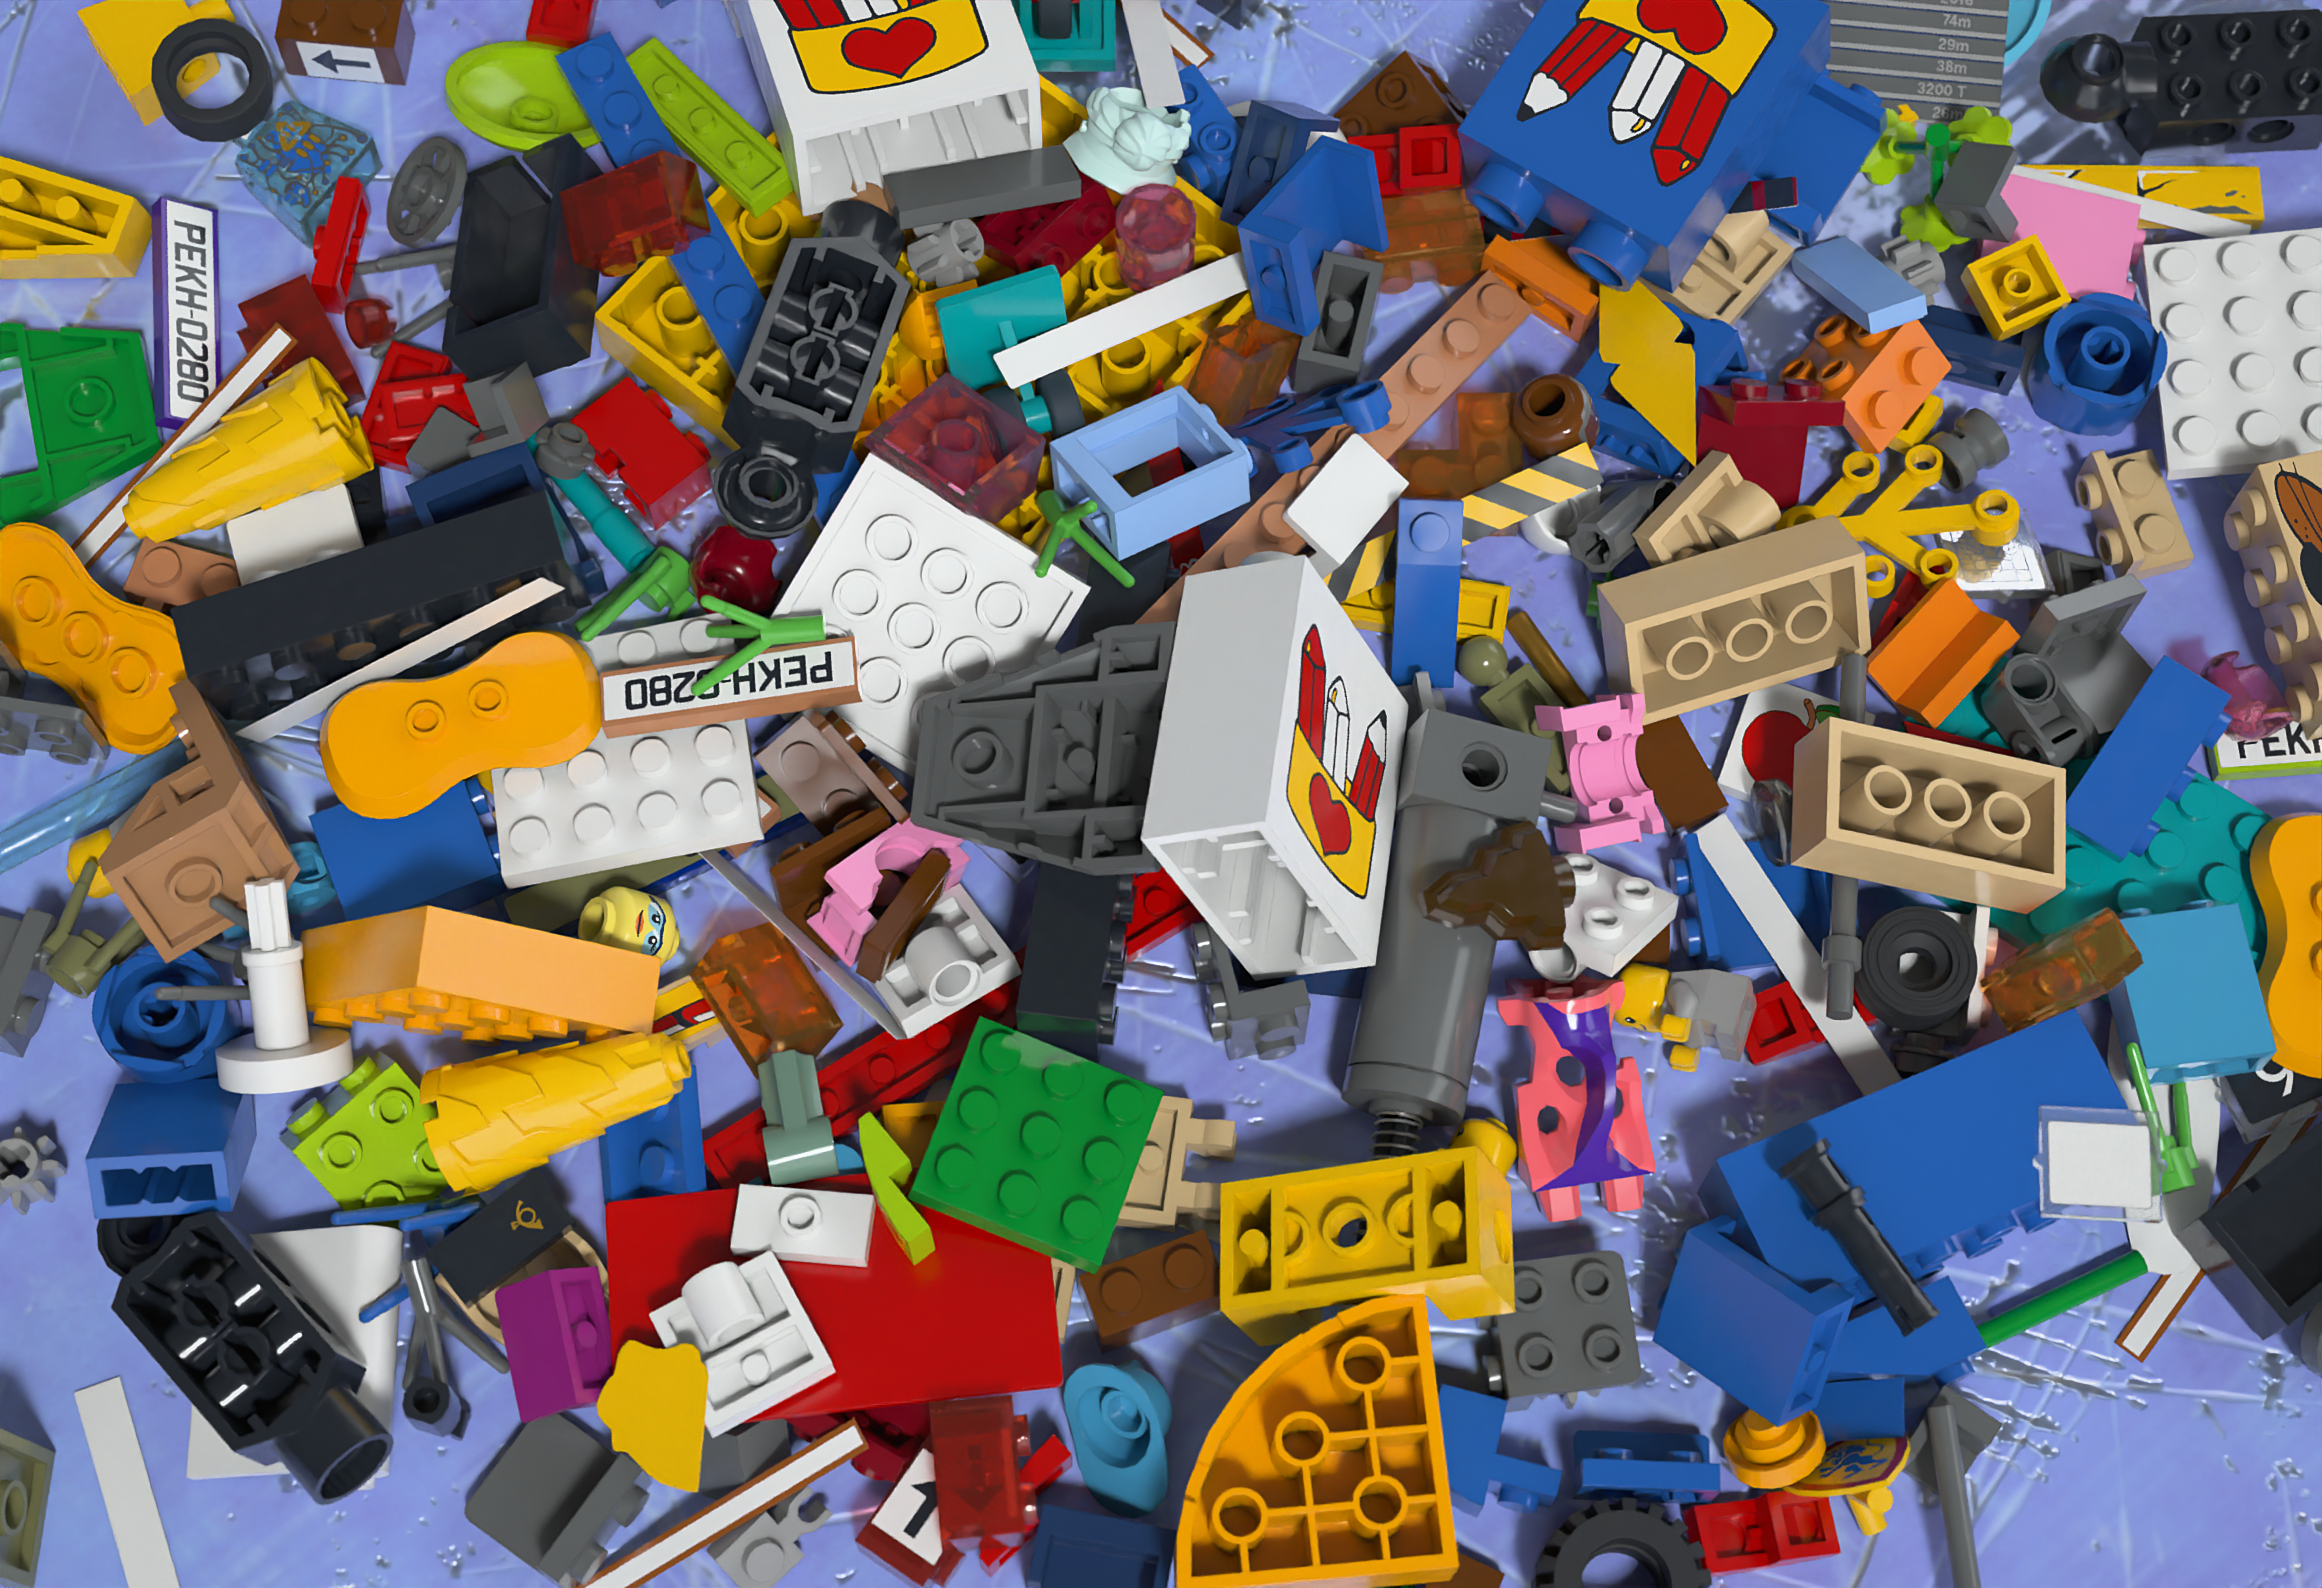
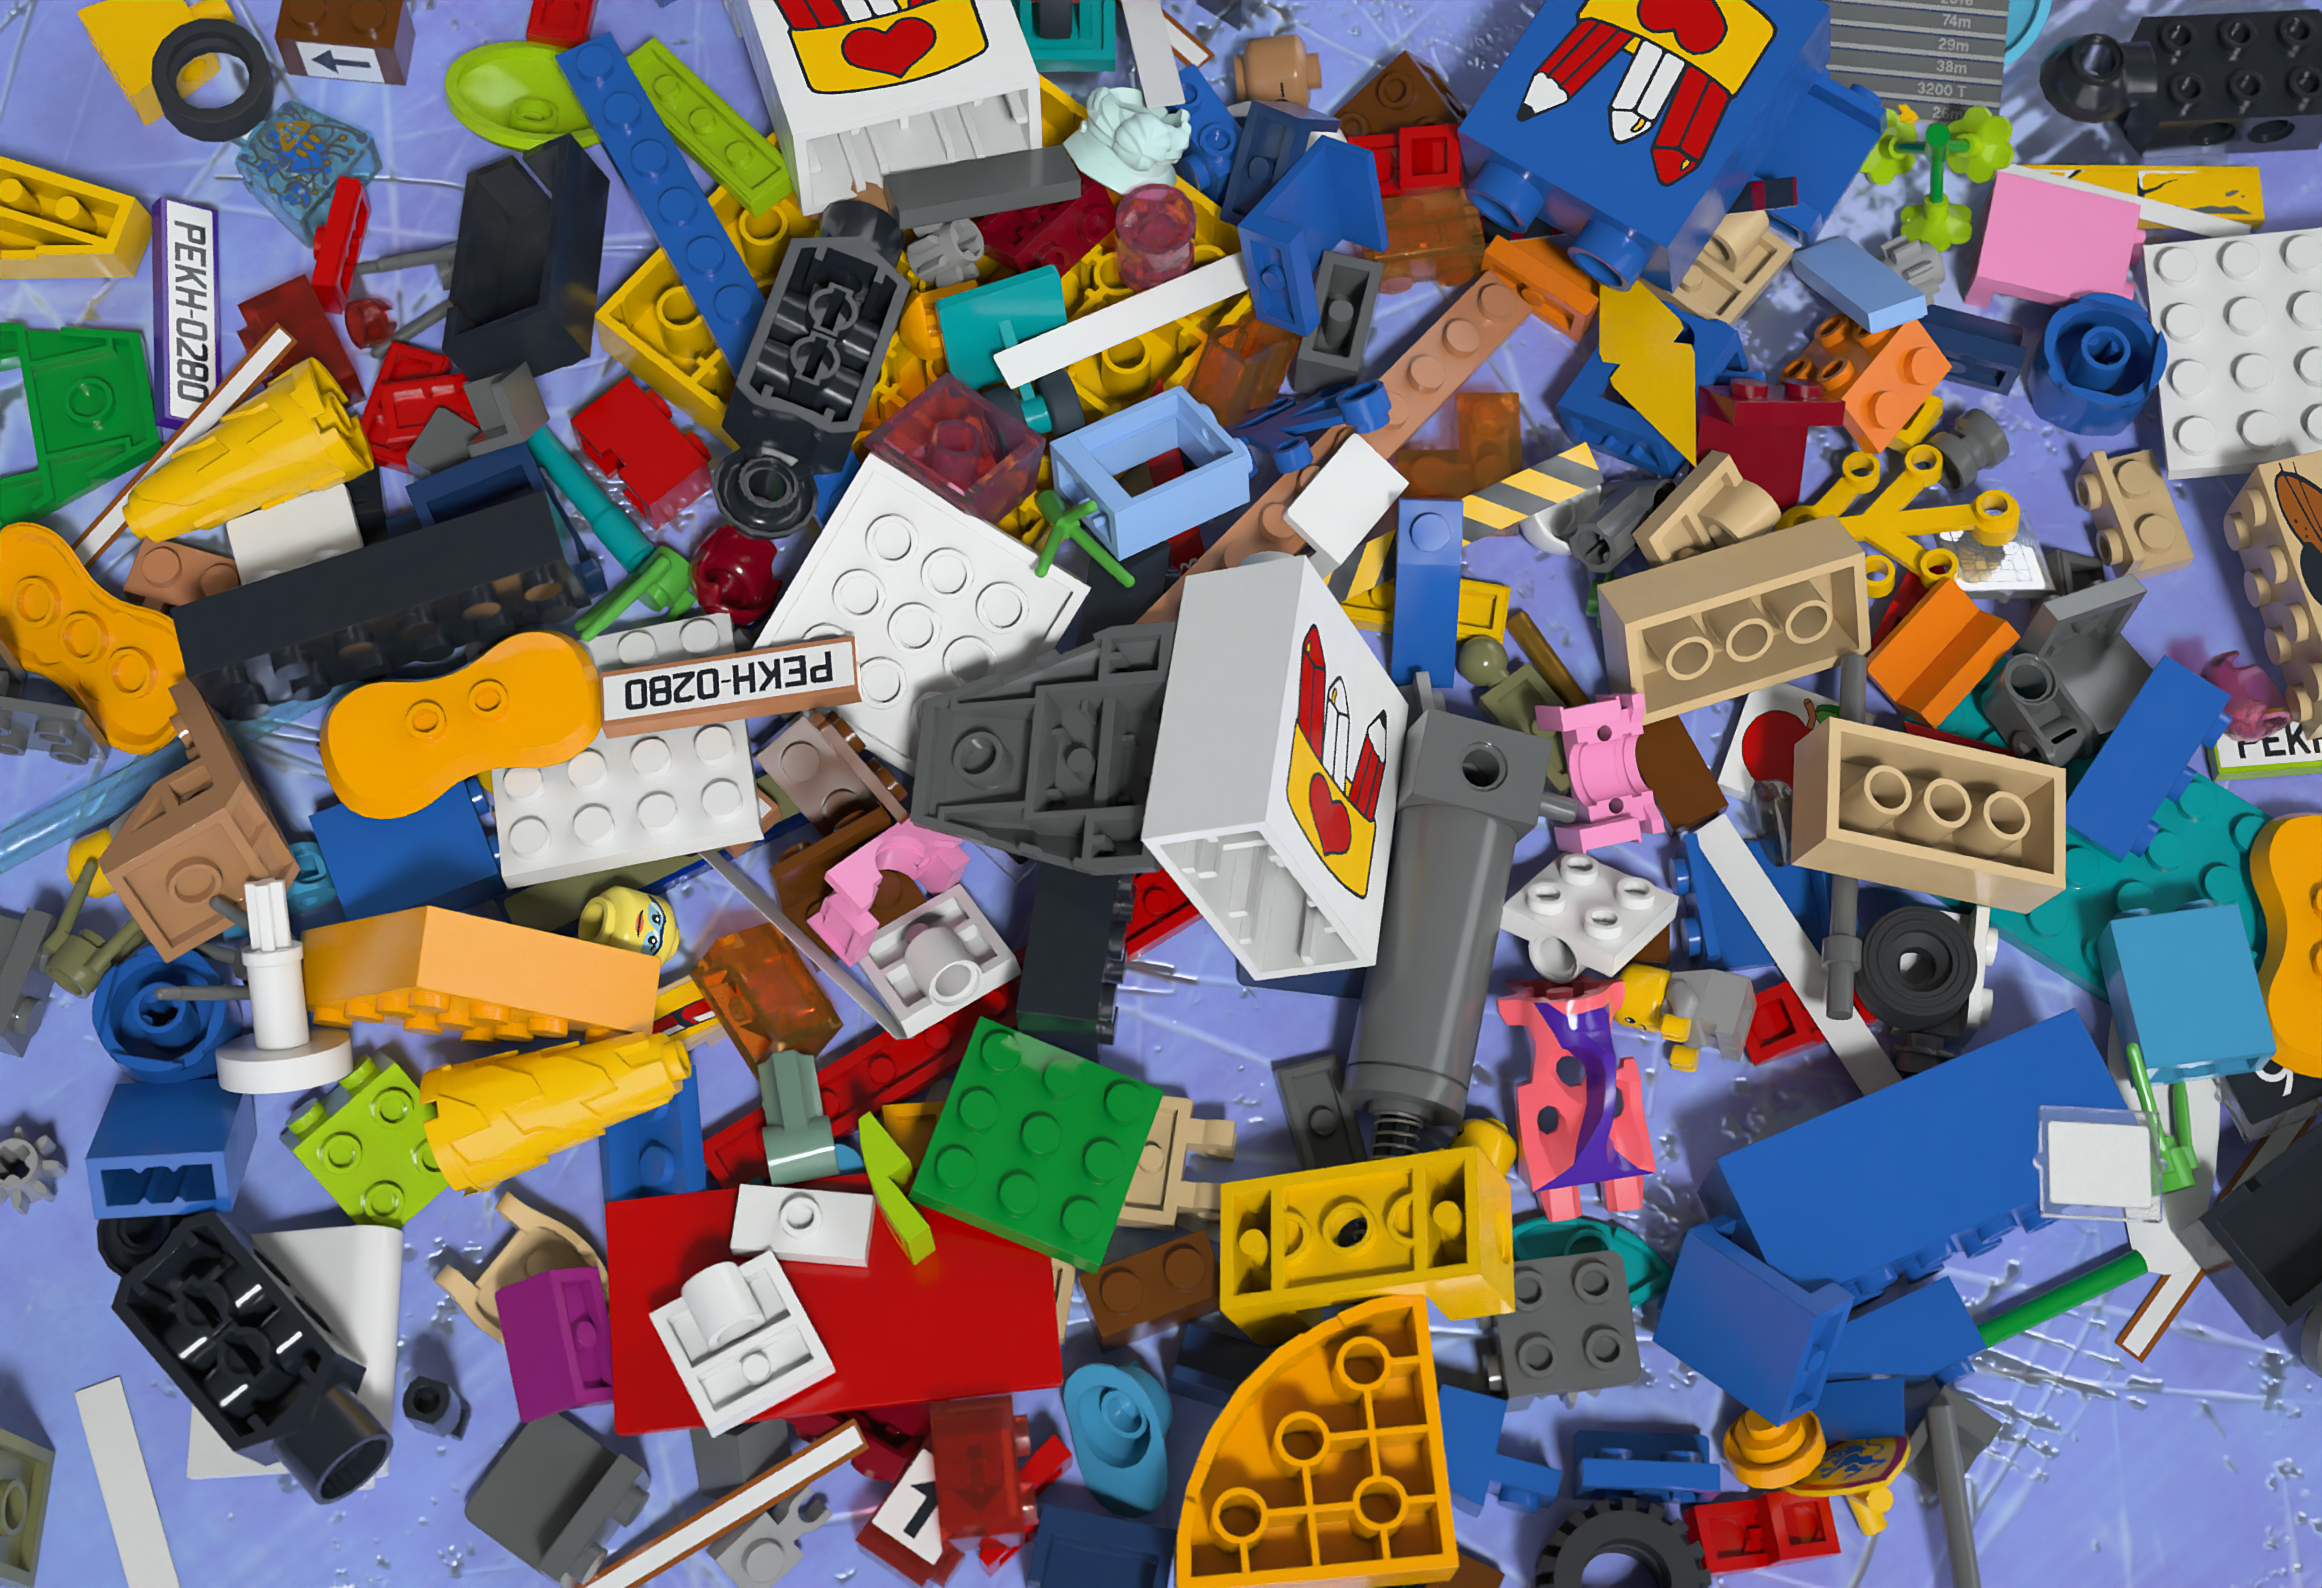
white sticker [234,577,565,743] -> none
blue plant [331,1194,487,1324] -> none
dark grey wheel [386,137,468,249] -> none
dark grey plant [400,1255,510,1391] -> none
black tile [425,1170,577,1309] -> none
dark grey plate [535,423,595,480] -> none
clear red brick [559,150,711,277] -> none
yellow sticker [596,1340,709,1492] -> none
bright green plant [691,595,827,696] -> none
reddish brown tile [855,848,952,984] -> none
dark grey bracket [1189,913,1311,1061] -> none
dark brown rock [1417,820,1576,951] -> none
reddish brown head [1512,373,1600,463] -> none
black pin [1776,1137,1941,1337] -> none
dark grey panel [1933,141,2019,243] -> none
yellow piece [1960,233,2072,341] -> none
clear orange brick [1980,907,2143,1034] -> none
none -> dark blue panel [1168,1323,1276,1409]
none -> medium nougat head [1234,34,1322,107]
none -> dark grey tile [1274,1054,1368,1247]
none -> teal tile [1512,1216,1674,1311]

